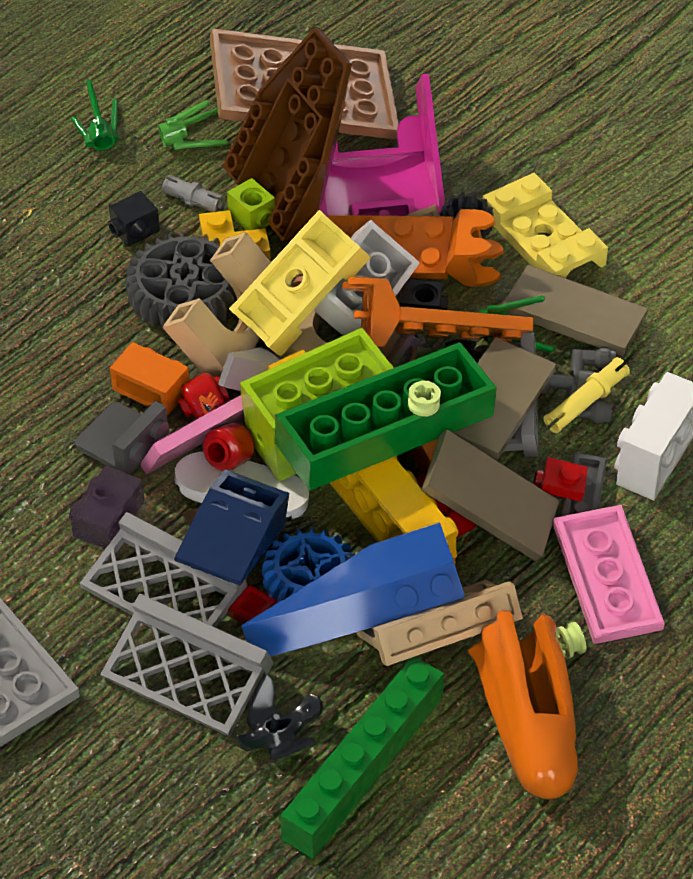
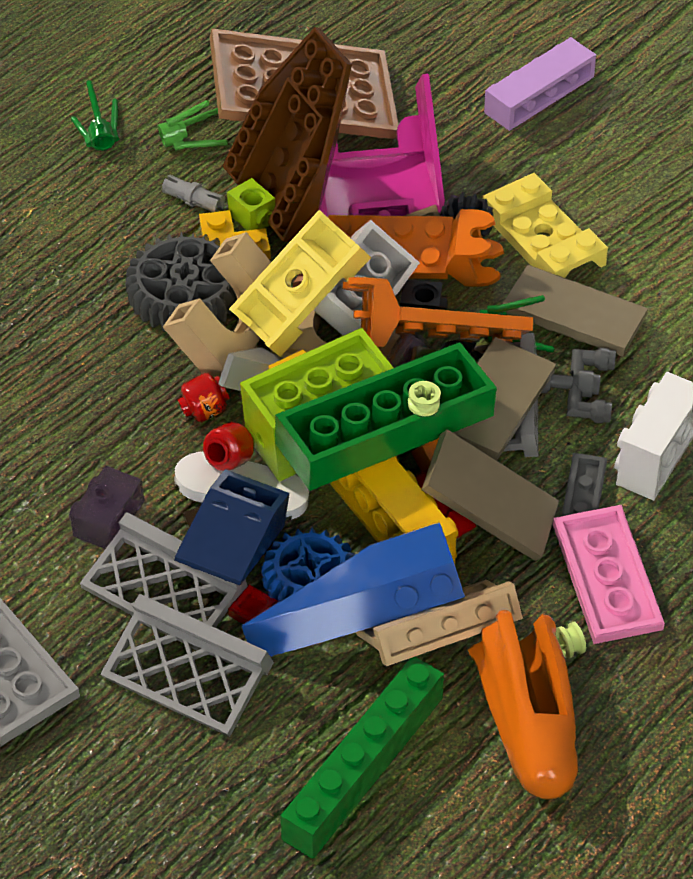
dark grey bracket [75,401,169,477] -> none
black brick [108,191,160,247] -> none
orange brick [109,342,189,415] -> none
bright pink tile [141,395,244,475] -> none
black animal [236,674,324,760] -> none
red bracket [533,457,588,502] -> none
light yellow pin [543,357,630,434] -> none
none -> lavender brick [484,37,596,131]

